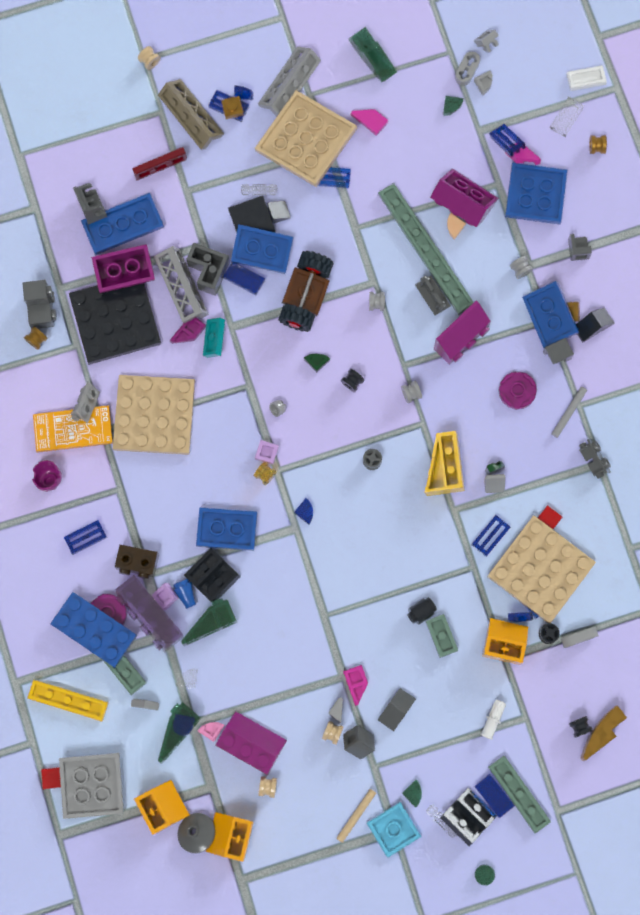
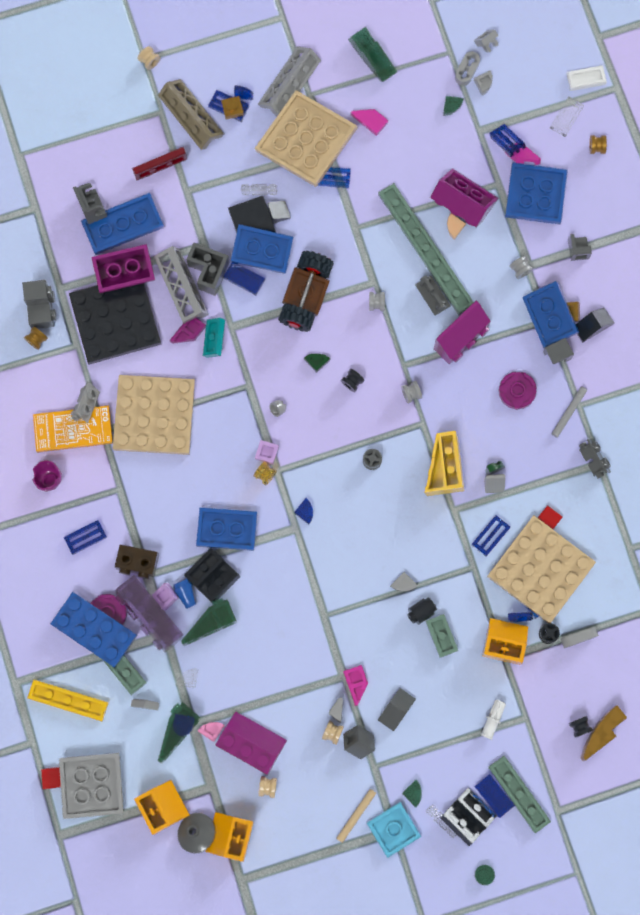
none -> light grey tile [390,572,418,592]

